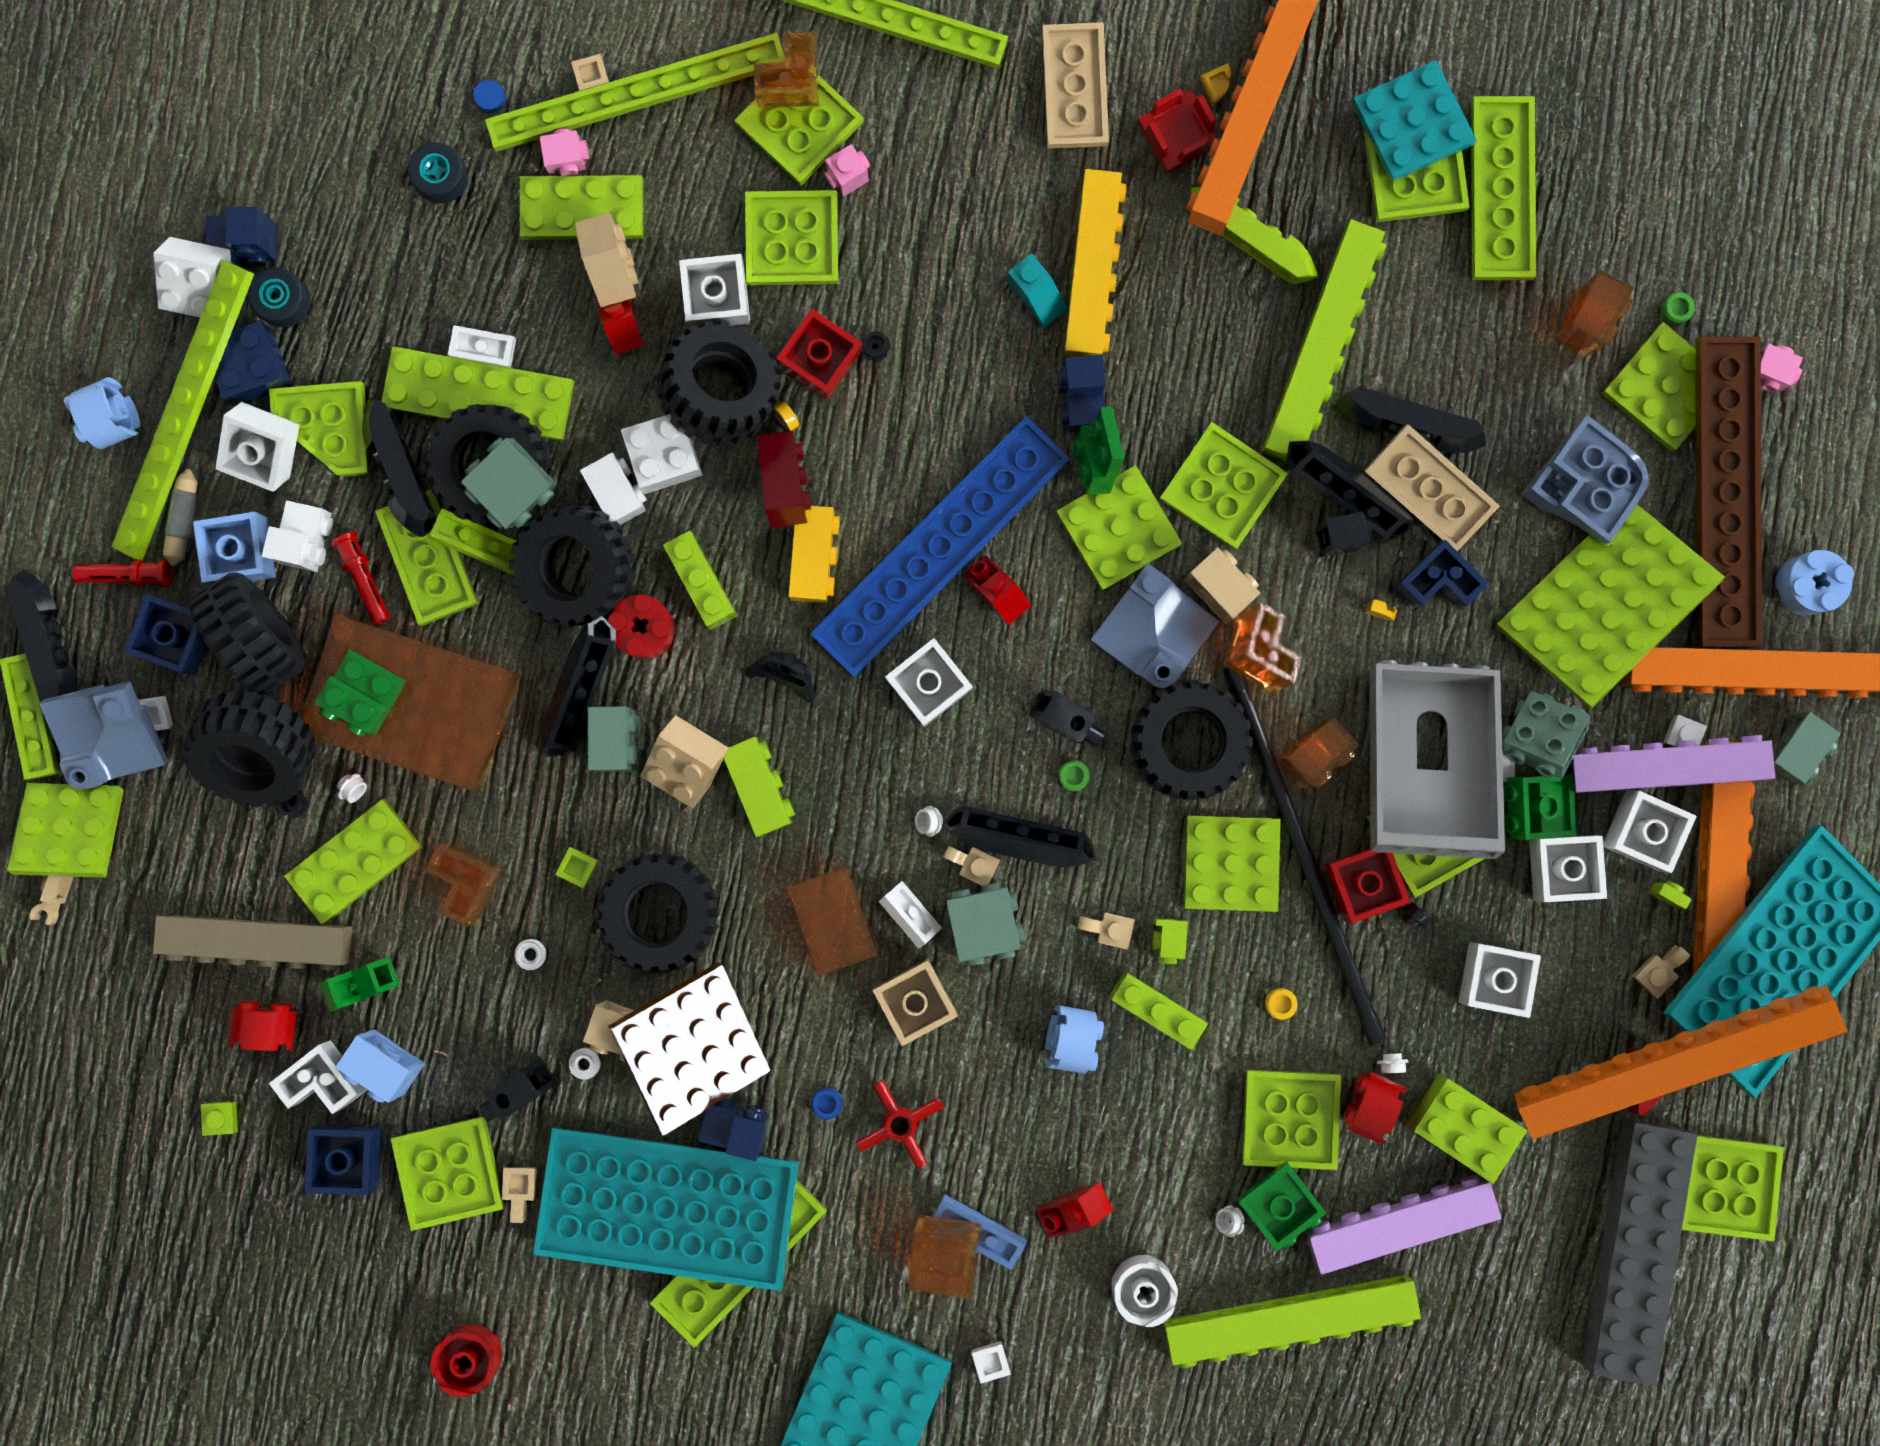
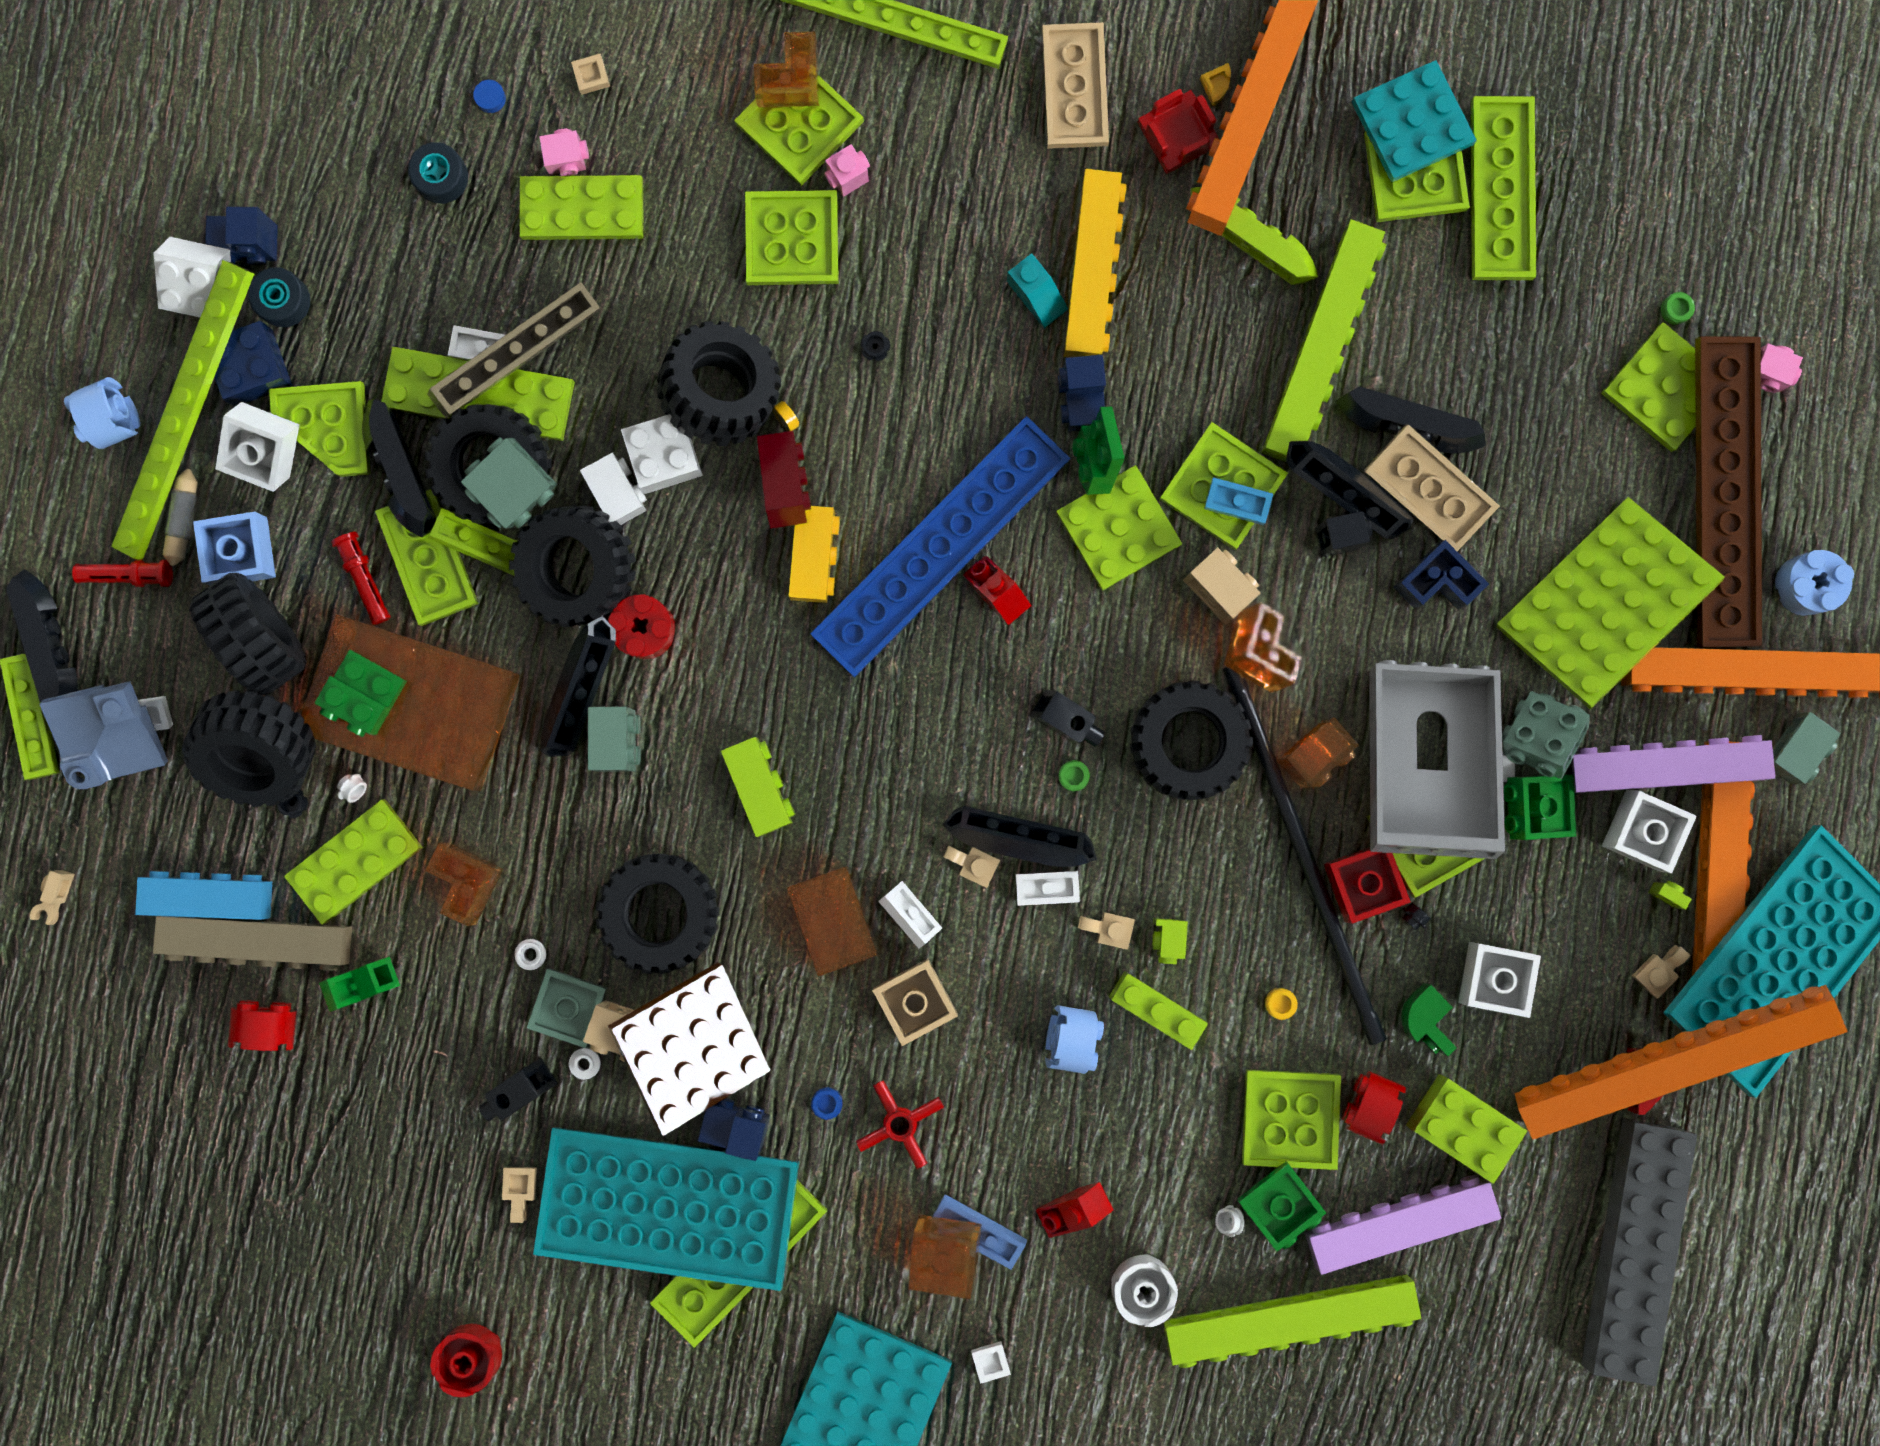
lime plate [7,783,124,878] -> none
dark blue brick [124,593,207,676] -> none
lime plate [201,1101,238,1136] -> none
white brick [261,501,333,572] -> none
white brick [269,1040,368,1114] -> none
dark blue brick [305,1124,381,1195] -> none
light blue brick [335,1029,425,1103] -> none
lime plate [391,1116,505,1231] -> none
lime plate [485,33,787,152] -> none
lime plate [555,847,599,888] -> none
tan brick [575,212,639,307] -> none
red slope [595,295,644,355] -> none
tan brick [640,715,728,809] -> none
lime brick [663,531,738,630] -> none
white brick [679,254,751,328] -> none
black piece [745,651,816,703] -> none
red brick [776,308,863,401] -> none
white brick [885,638,973,727] -> none
white plate [915,806,943,837] -> none
sand green brick [946,882,1025,966] -> none
sand blue slope [1090,563,1220,689] -> none
lime plate [1184,816,1281,912] -> none
yellow tile [1364,599,1397,622] -> none
white plate [1377,1053,1409,1073] -> none
sand blue slope [1521,415,1649,545] -> none
white brick [1529,835,1607,902] -> none
clear orange brick [1554,271,1634,357] -> none
white plate [1663,715,1707,747] -> none
lime plate [1682,1135,1784,1241] -> none
none -> dark azure brick [135,871,273,920]
none -> dark tan brick [427,282,600,419]
none -> sand green plate [527,968,608,1048]
none -> white plate [1015,871,1080,906]
none -> dark azure plate [1204,477,1273,525]
none -> green brick [1401,983,1457,1056]

